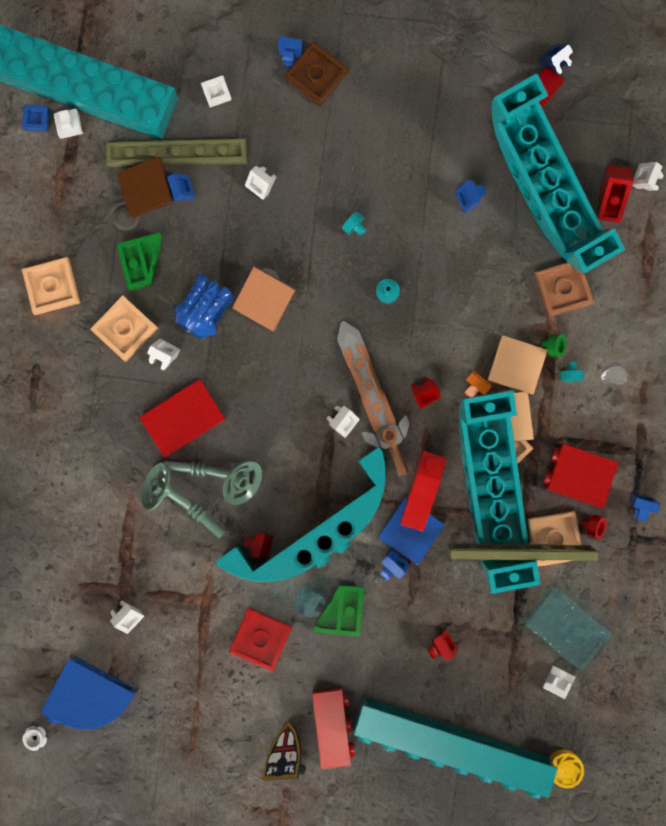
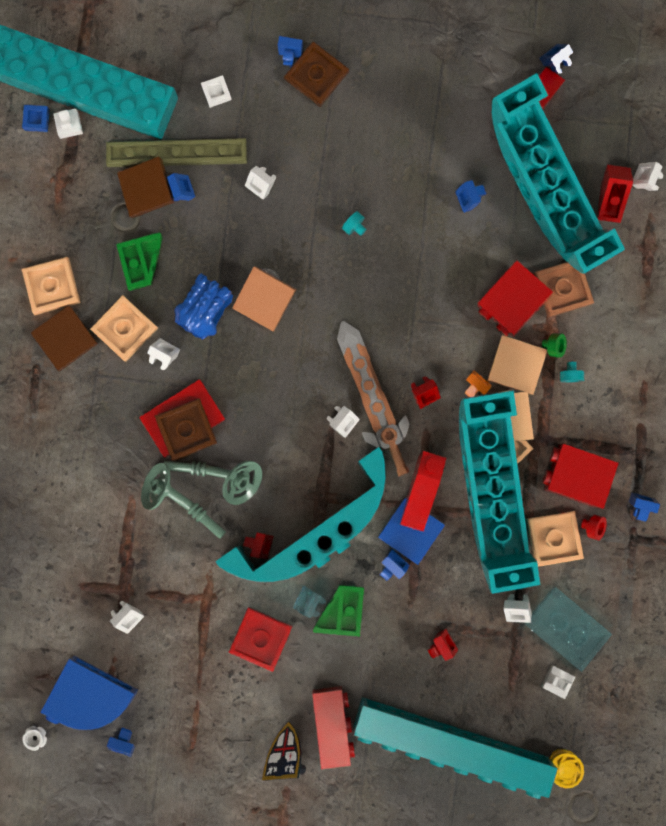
teal tile [376,279,400,304] -> none
olive tile [446,543,598,561] -> none
clear piece [601,363,627,385] -> none
none -> reddish brown tile [31,305,98,372]
none -> blue tile [106,728,135,757]
none -> reddish brown tile [155,398,218,461]
none -> red brick [478,261,553,337]
none -> white tile [504,594,532,623]

